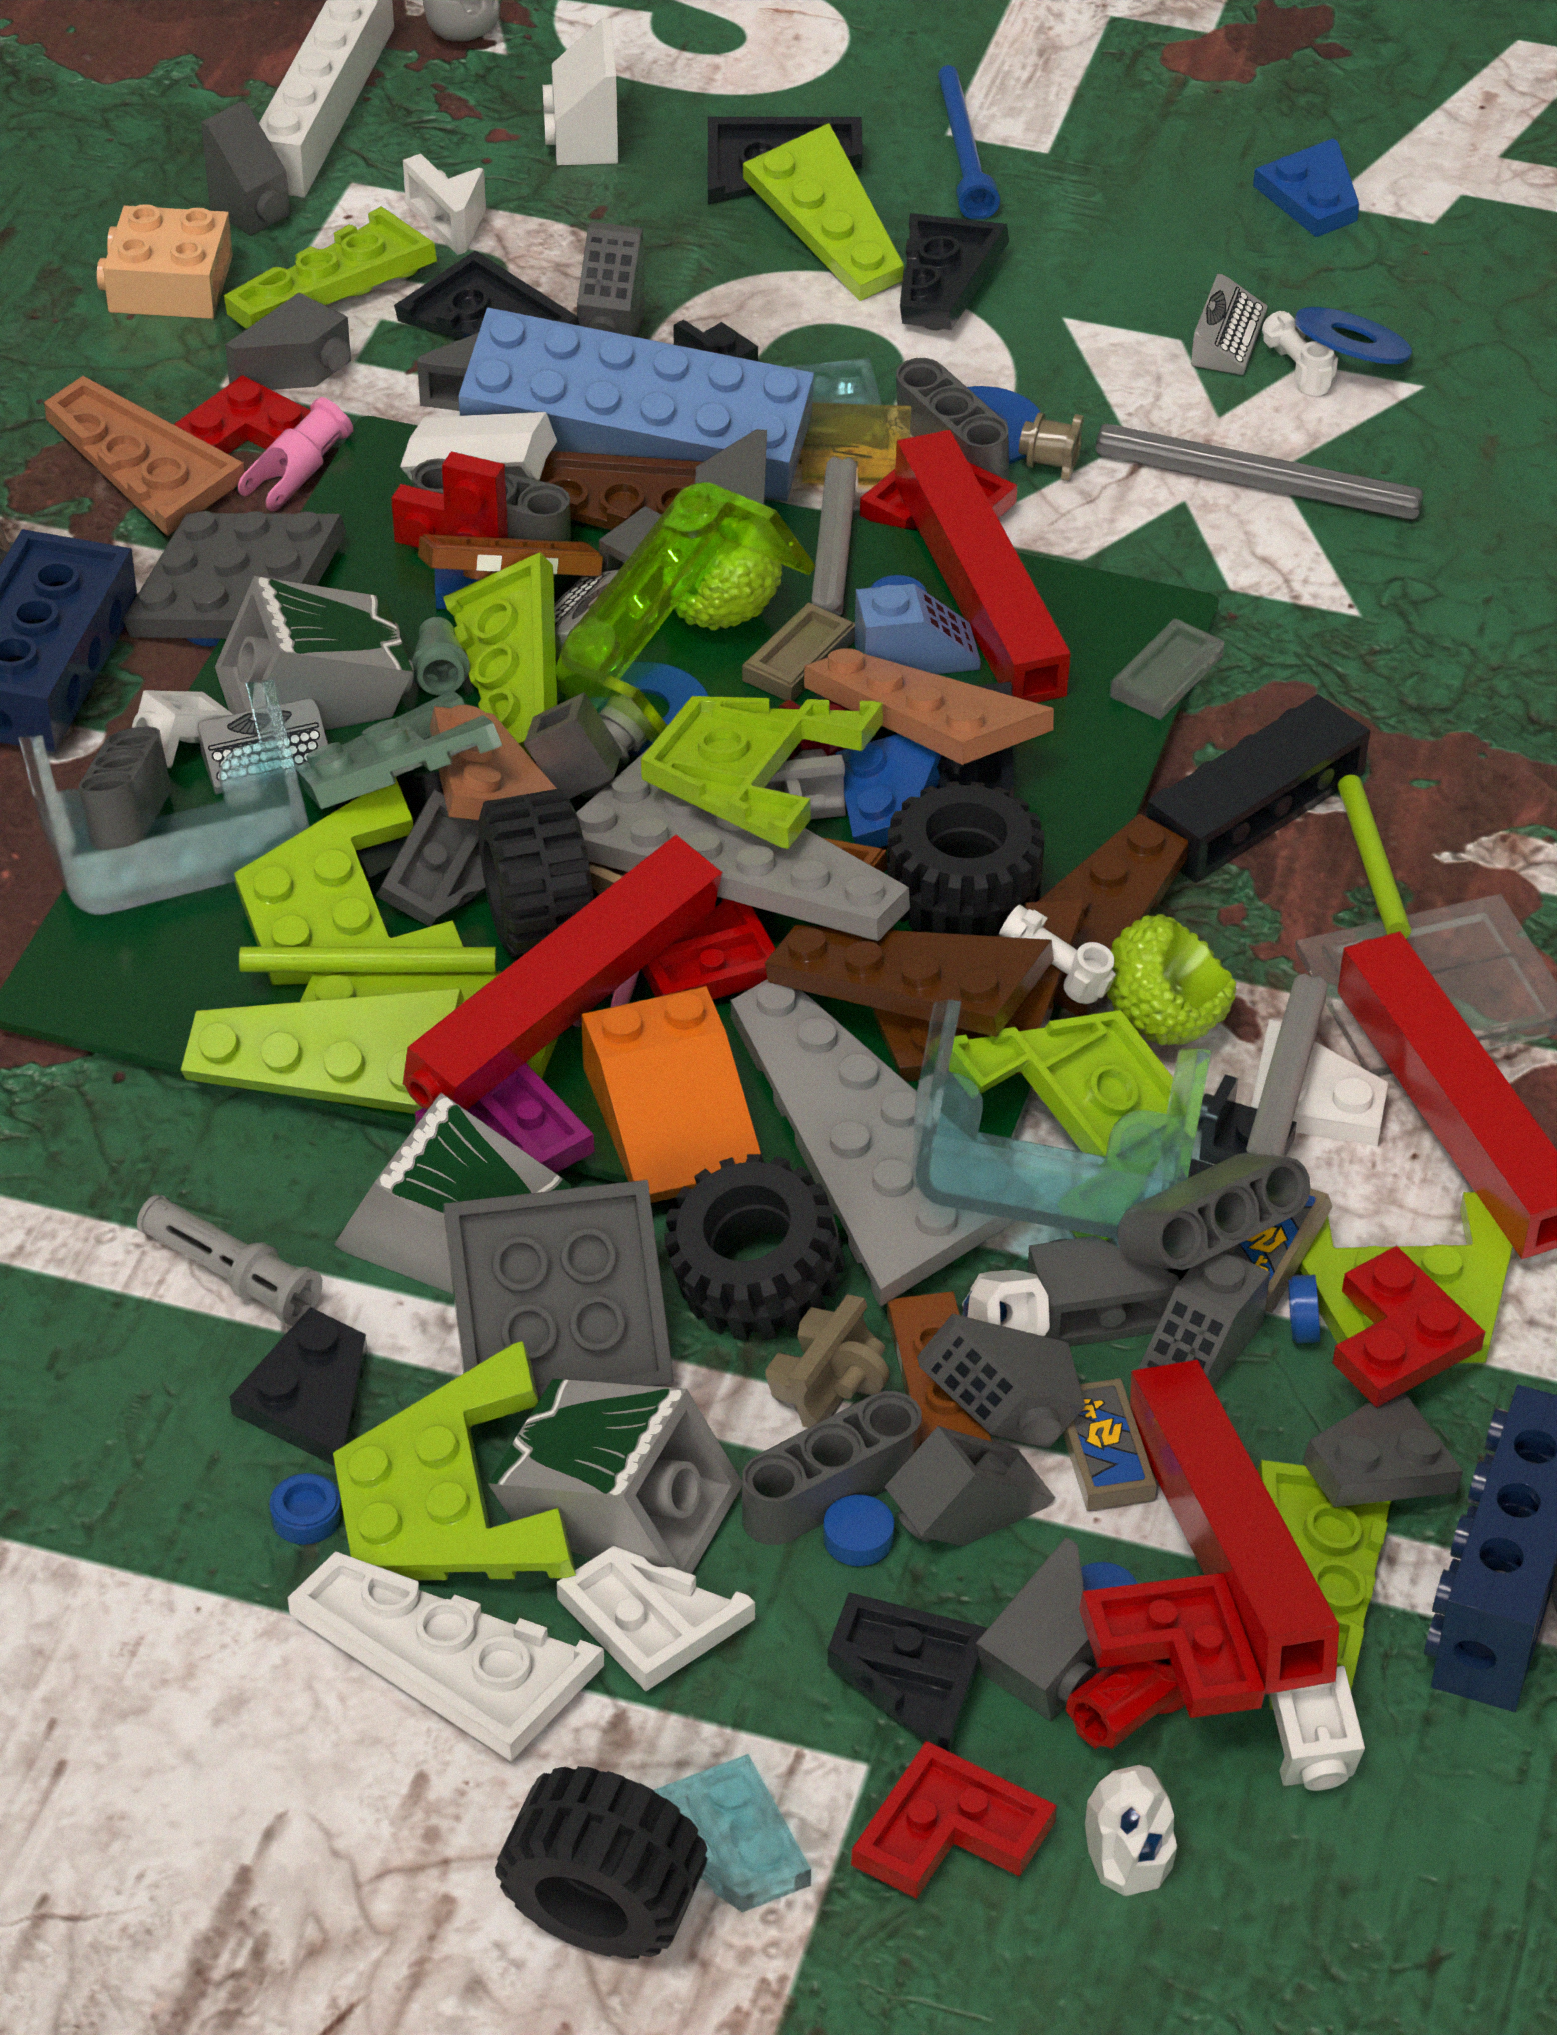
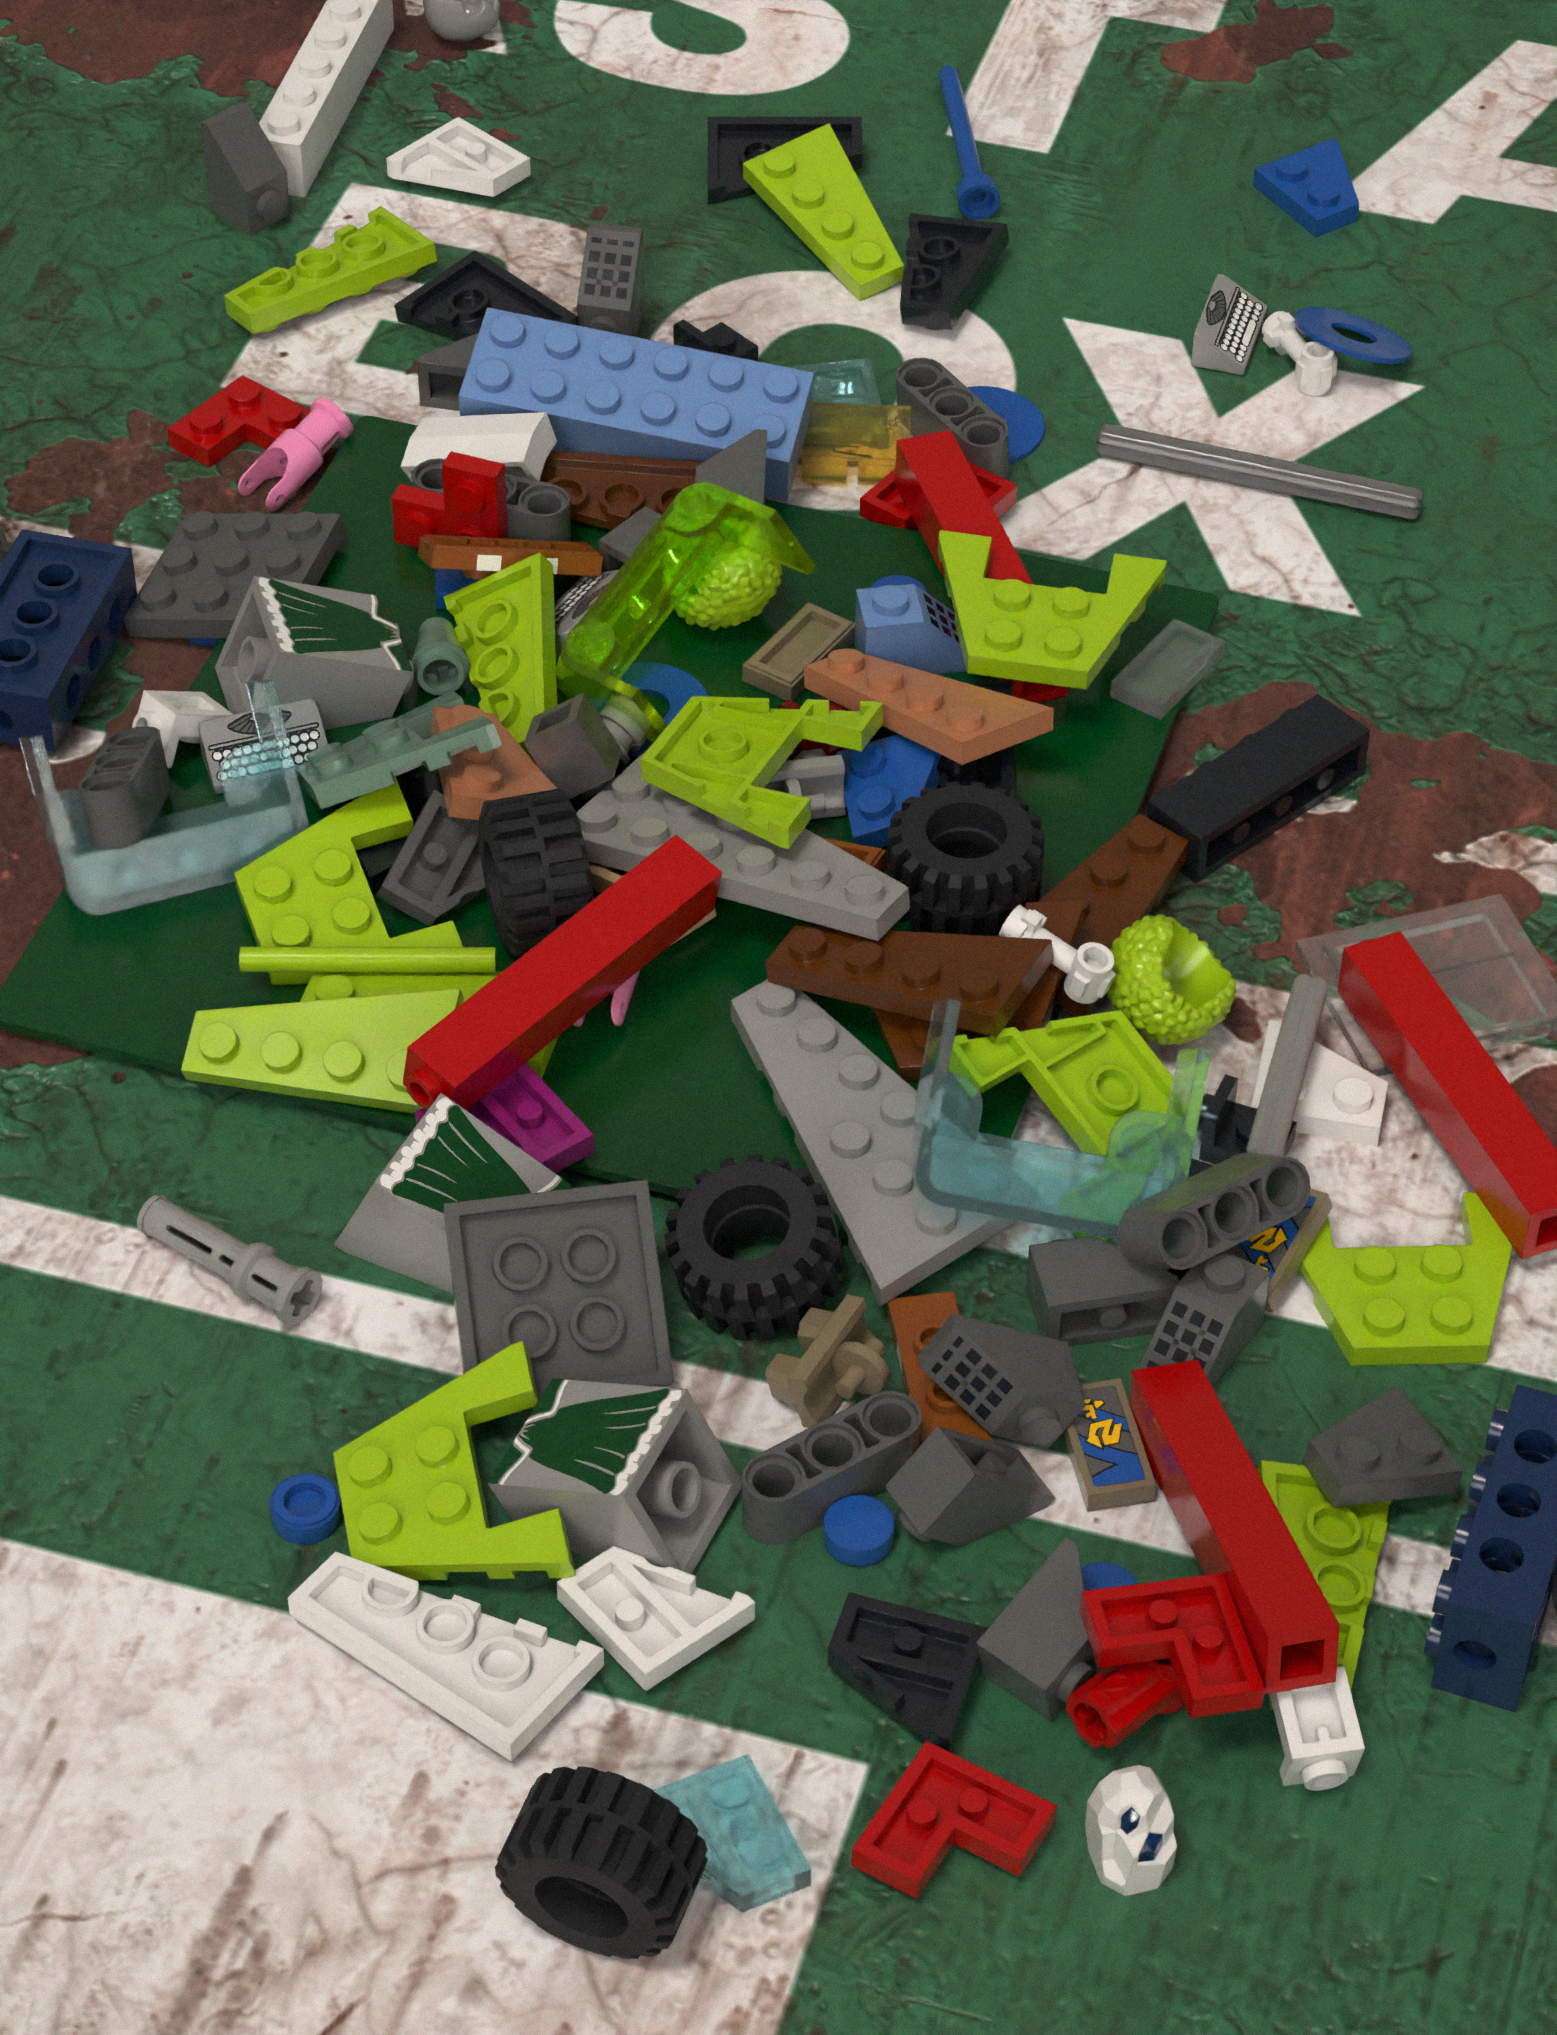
nougat wing [44,376,245,536] -> none
light nougat brick [97,204,233,319] -> none
dark grey slope [225,293,351,390] -> none
black wing [229,1307,368,1466] -> none
white slope [403,154,486,255] -> none
white slope [542,18,618,166] -> none
orange slope [581,986,761,1203] -> none
red wing [642,898,775,1000] -> none
light grey axle [812,456,857,616] -> none
white rock [962,1270,1050,1336] -> none
dark tan brick [1018,412,1084,481] -> none
blue tile [1288,1274,1320,1344] -> none
red plate [1332,1246,1486,1408] -> none
lime bar [1338,775,1411,939] -> none
none -> white wing [386,117,531,197]
none -> lime wing [937,530,1167,690]

